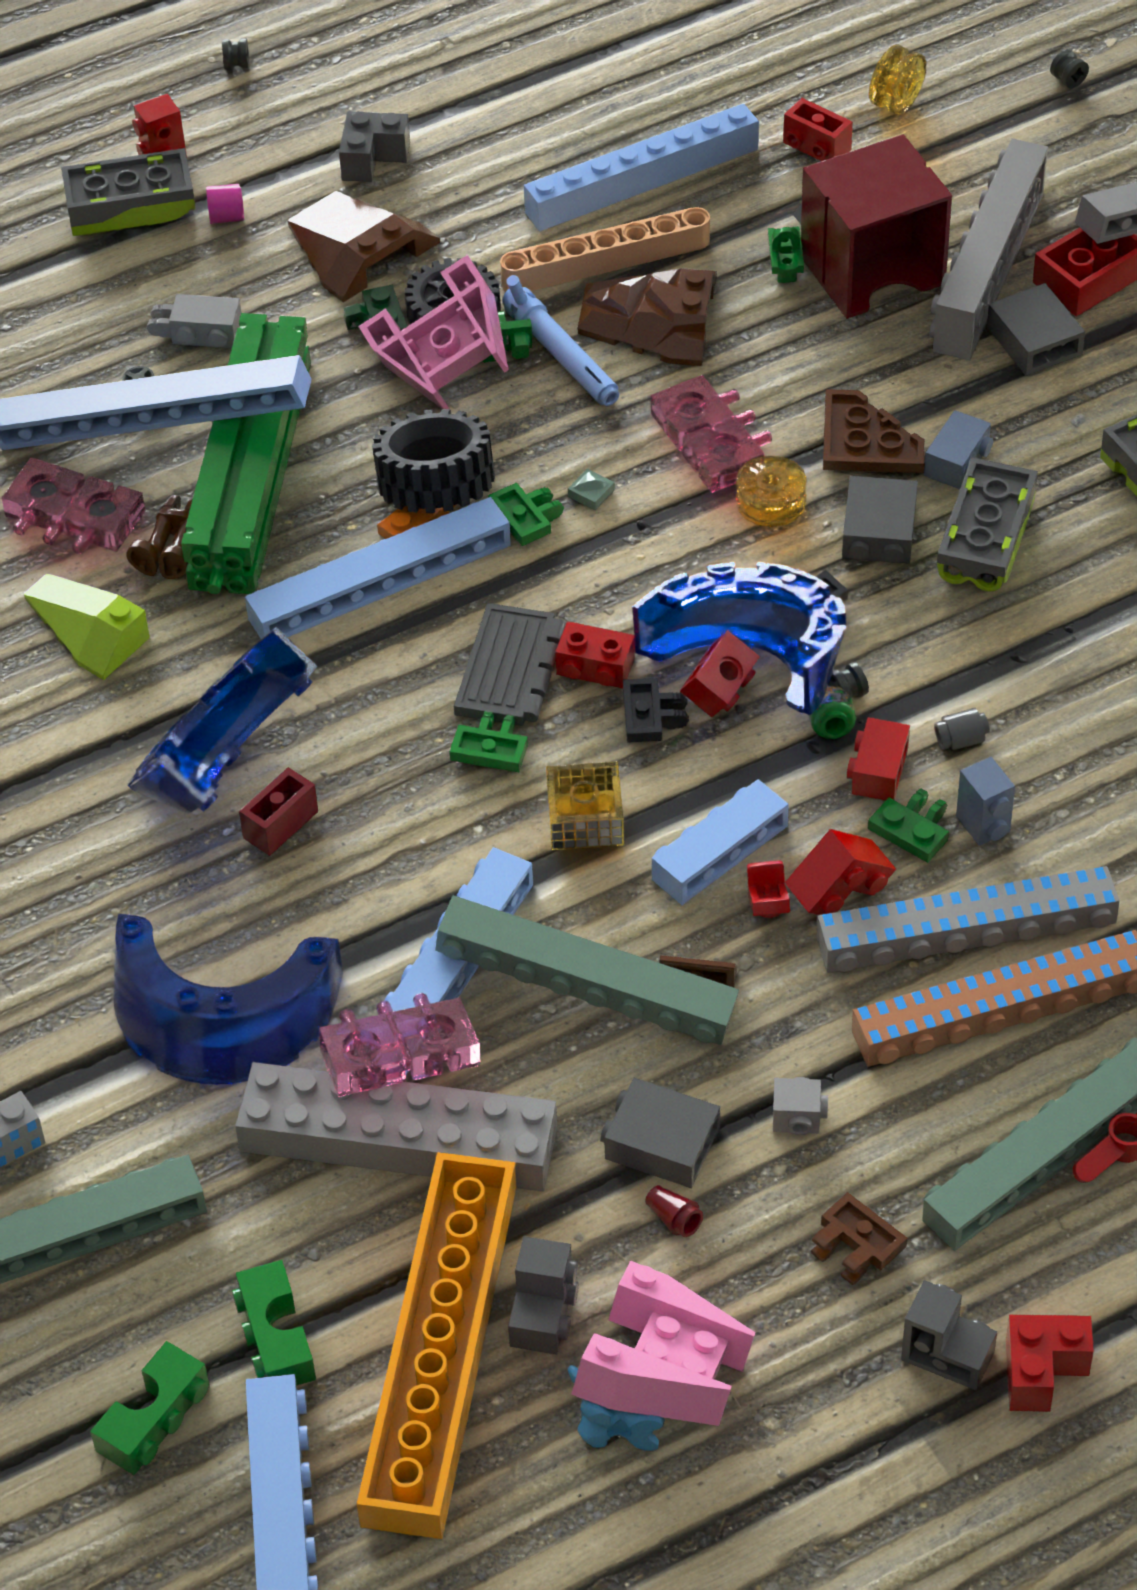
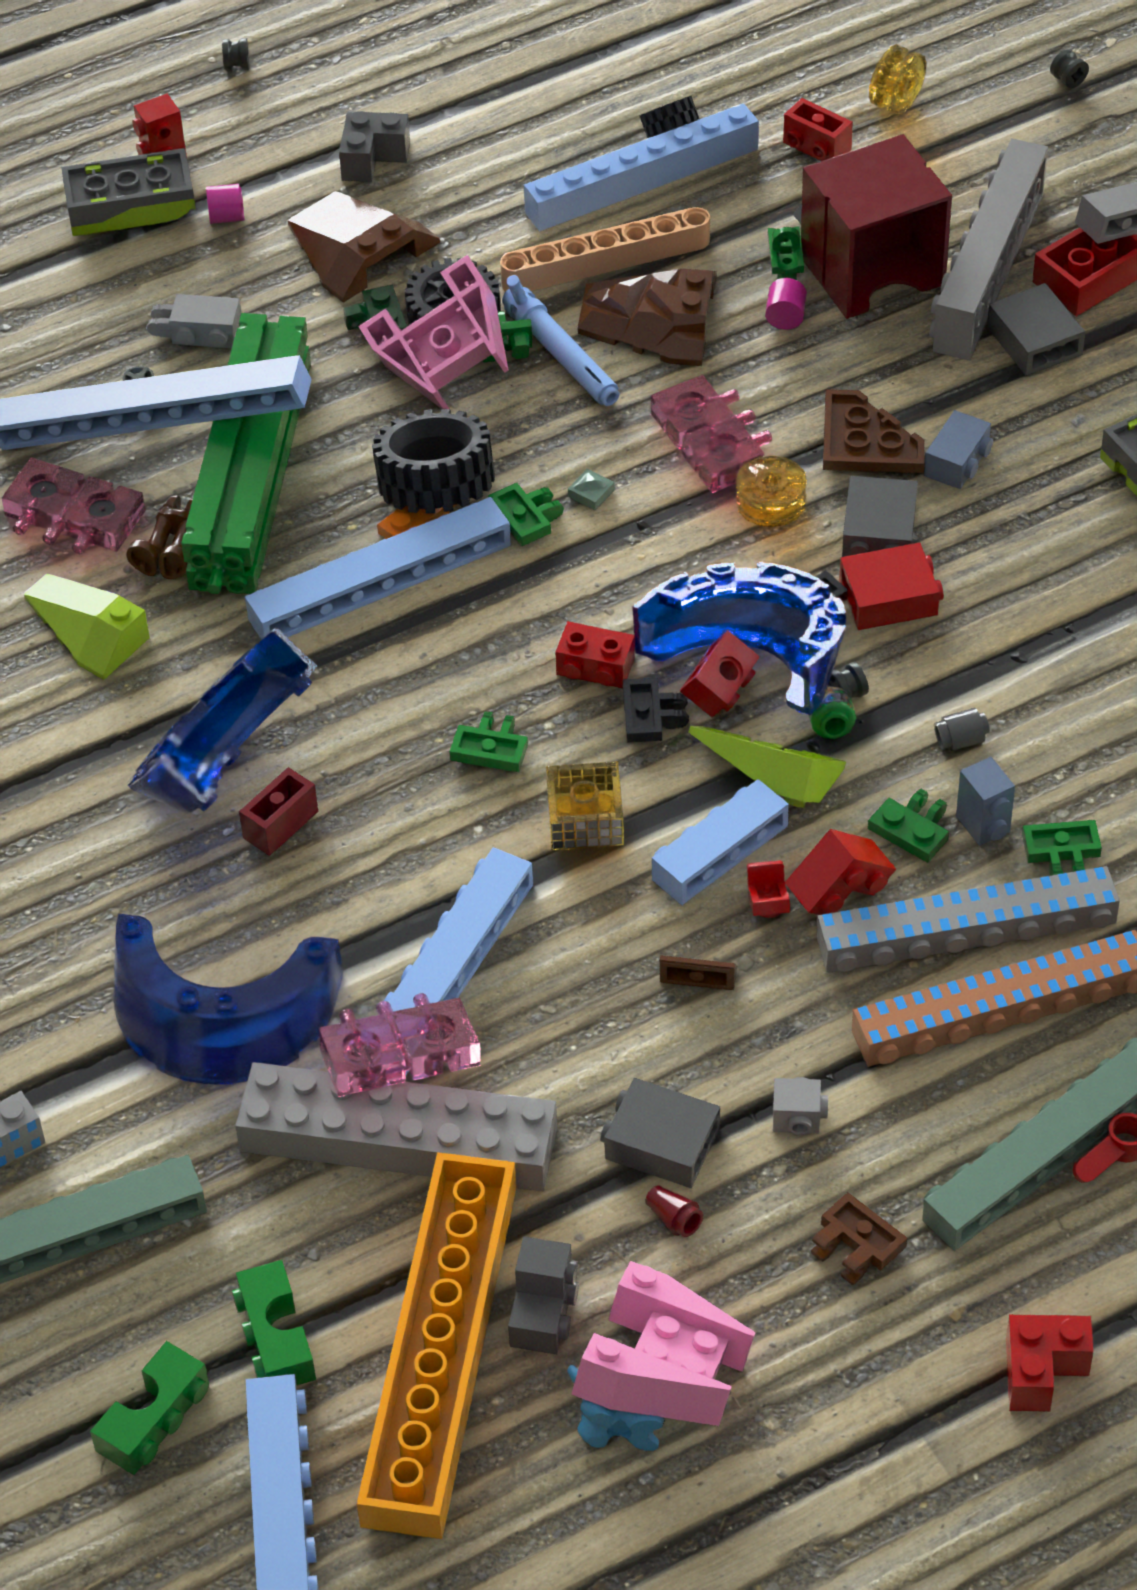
sand green brick [435,895,739,1045] -> none
dark grey hinge [454,603,566,726] -> none
red brick [847,717,910,801] -> none
dark grey brick [901,1280,998,1391] -> none
dark grey piece [937,457,1038,592] -> none
none -> black tyre [639,96,700,139]
none -> lime wedge [688,726,846,808]
none -> dark pink piece [765,278,807,330]
none -> red brick [839,542,944,630]
none -> green hinge [1022,820,1102,876]

